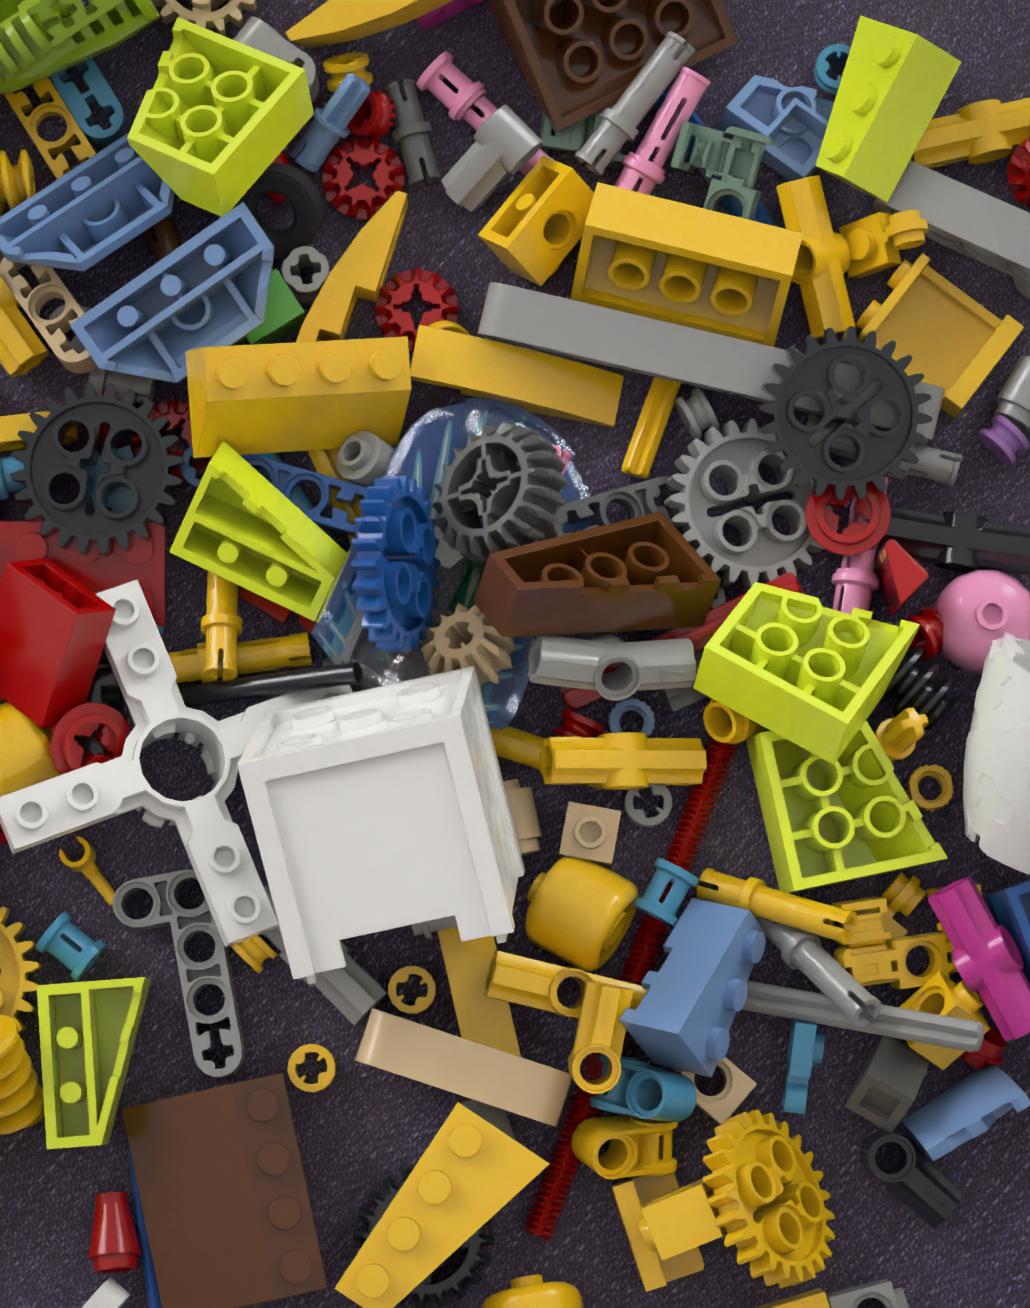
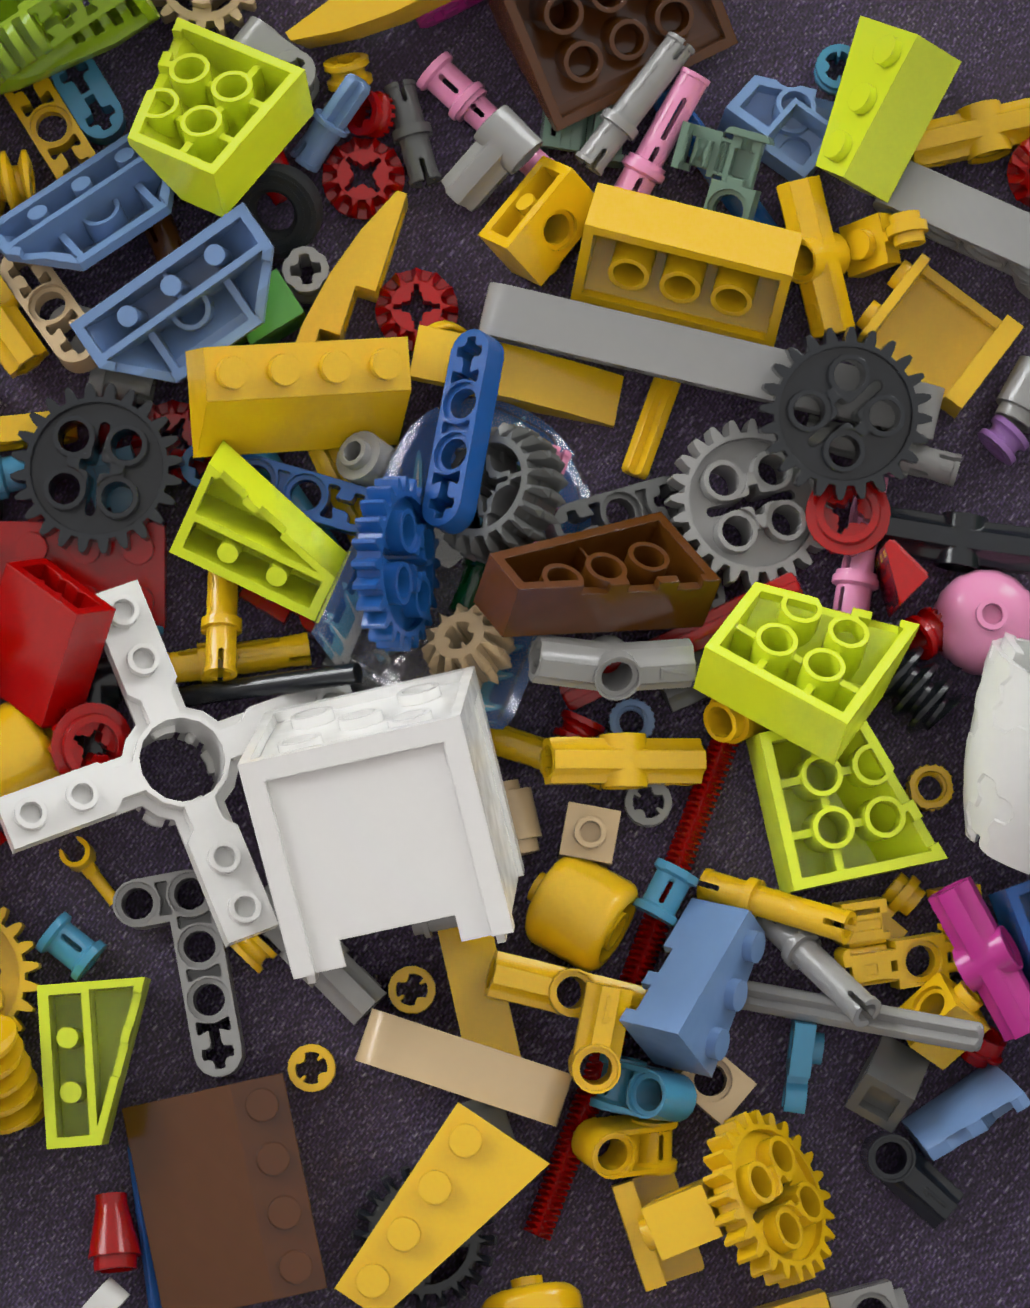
light grey bush [674,387,720,440] -> none
yellow axle [875,707,929,763] -> none
none -> blue beam [422,329,504,535]

